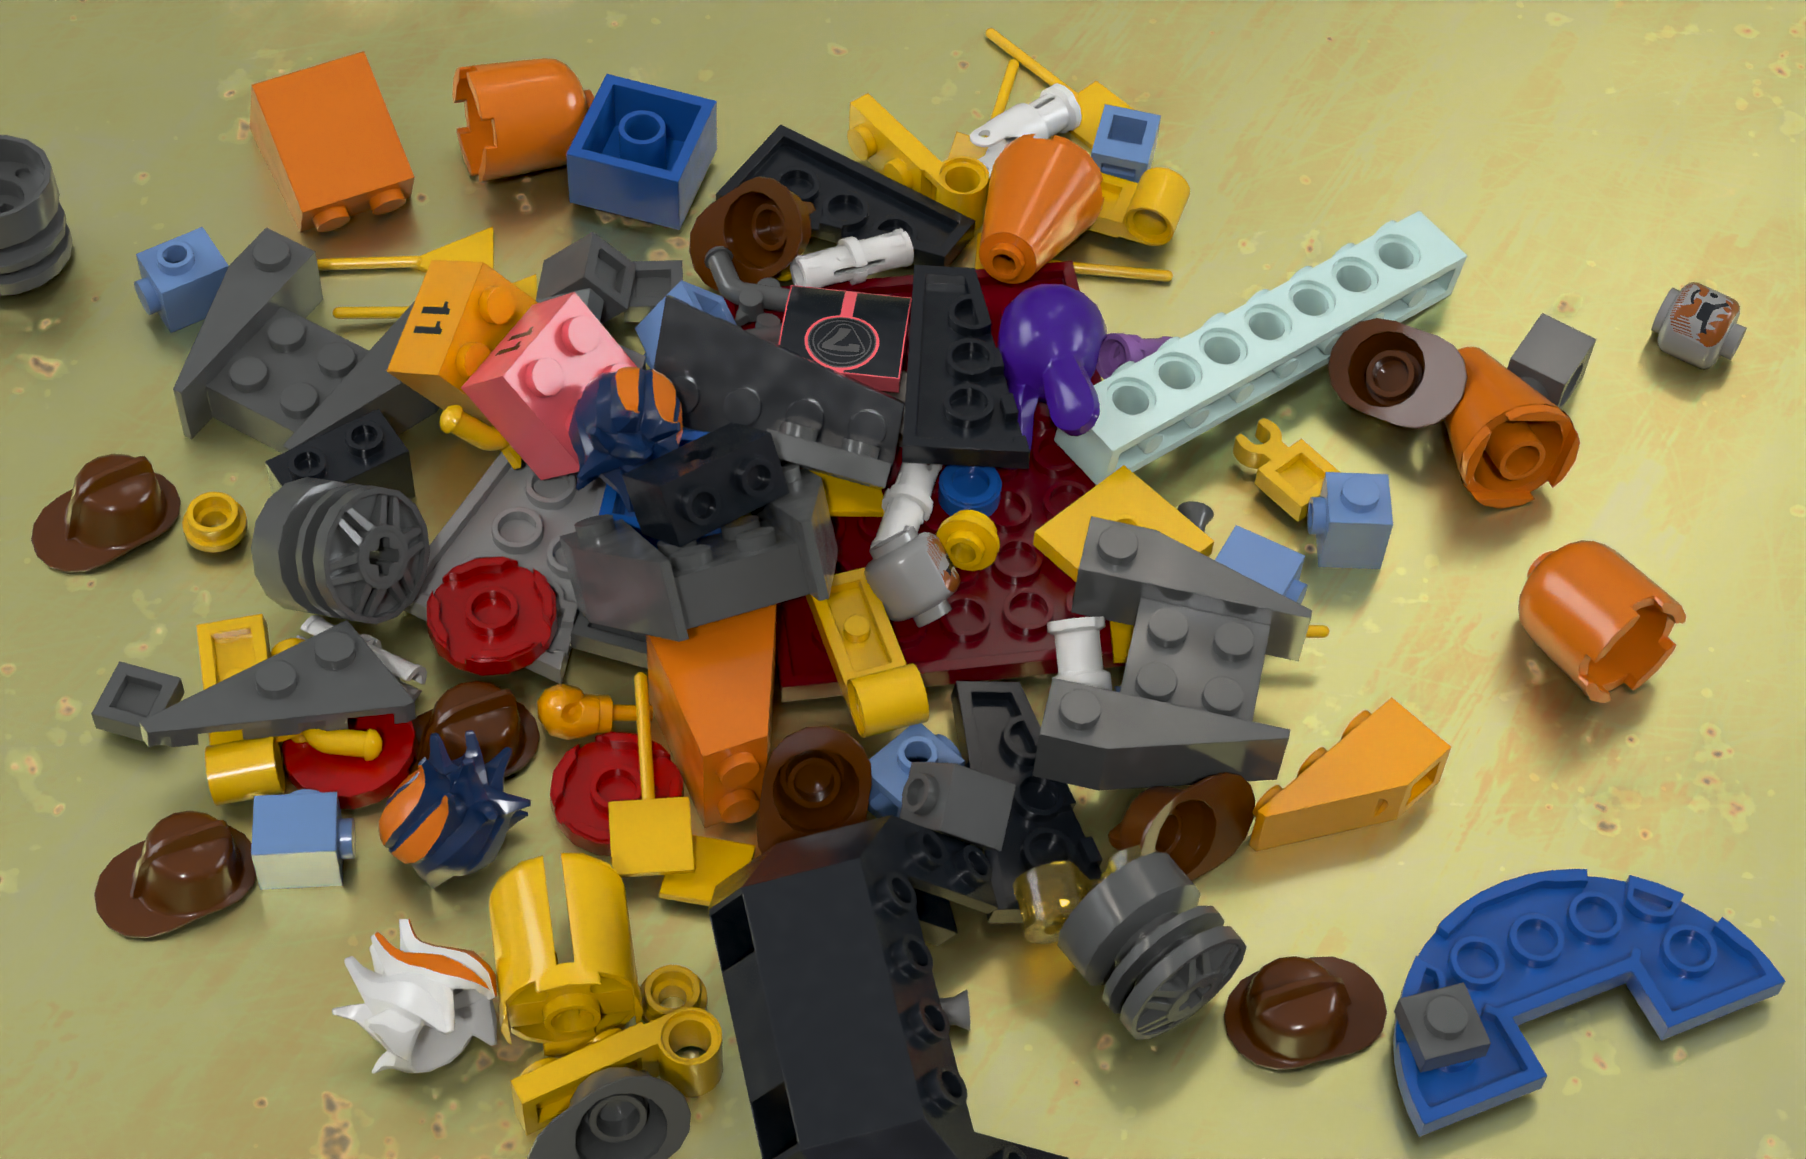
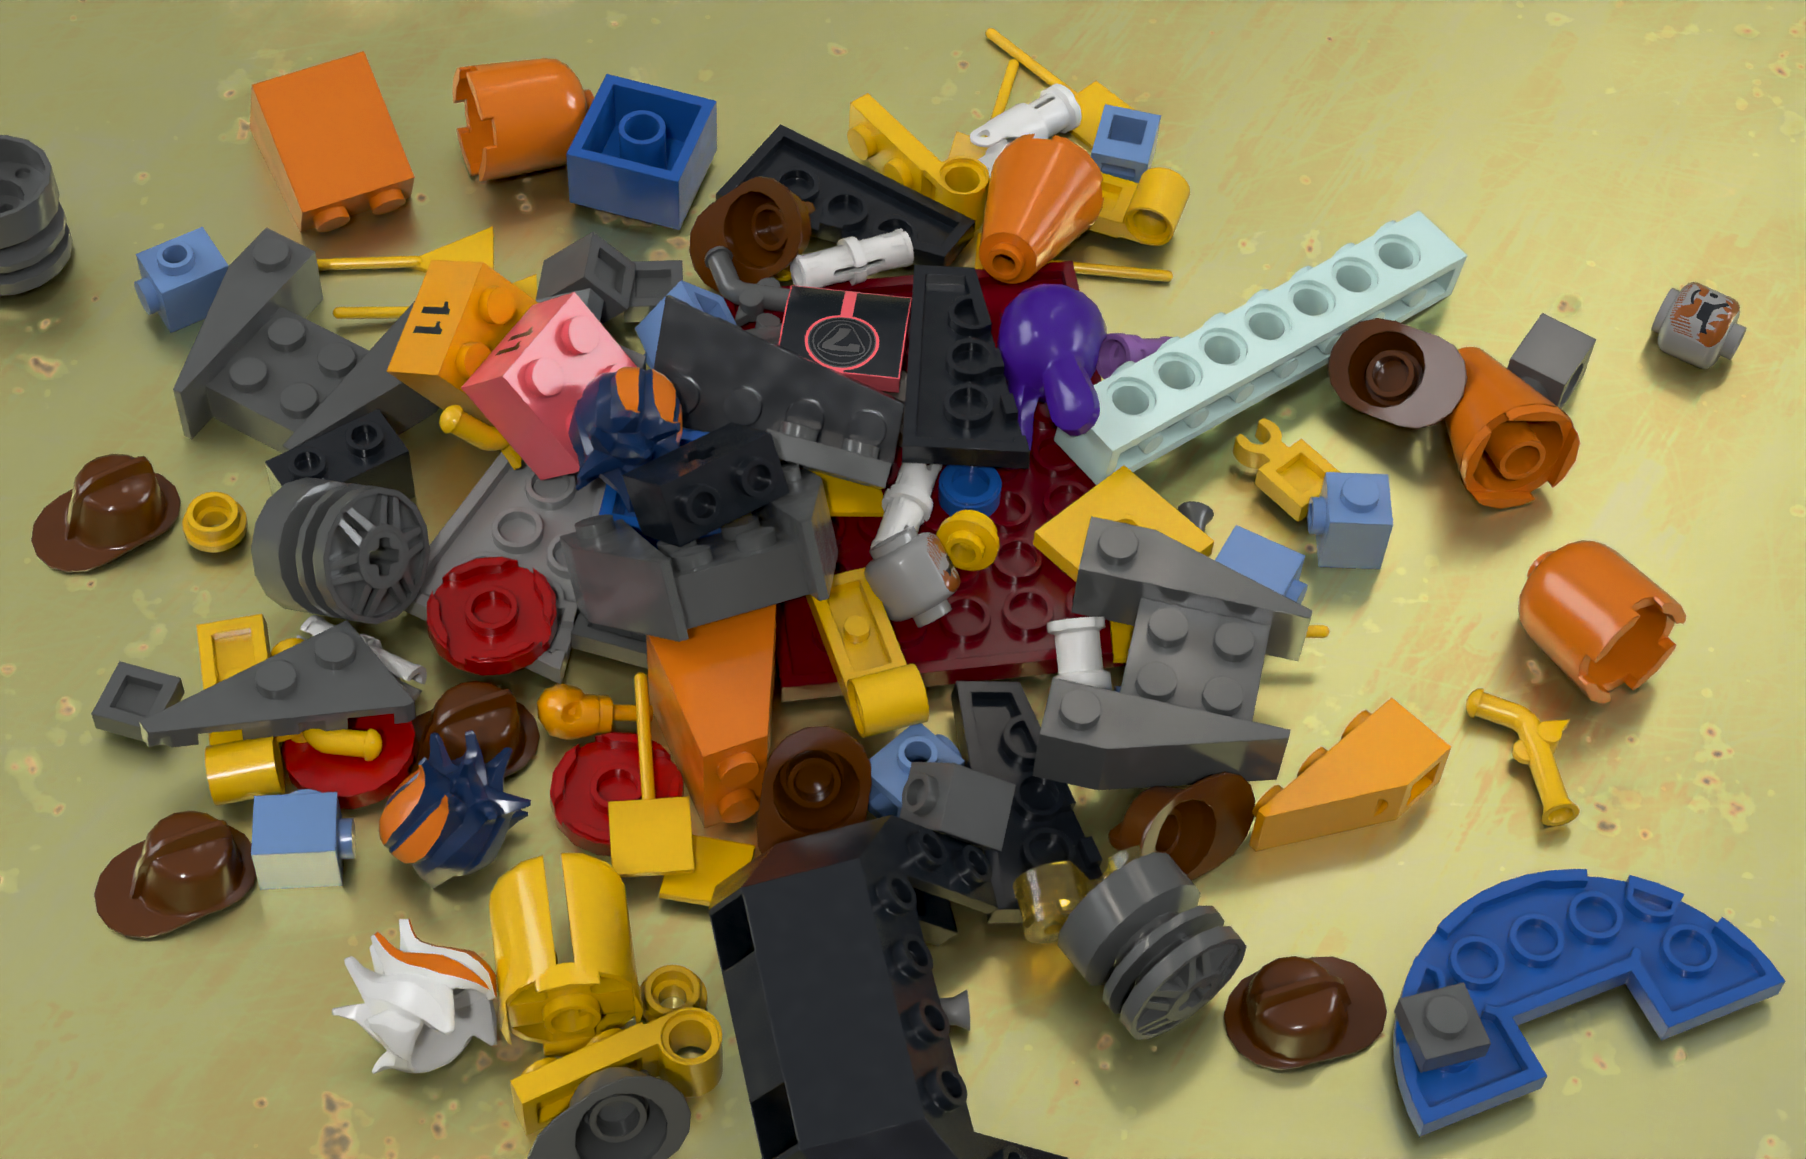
none -> yellow piece [1466,688,1580,826]

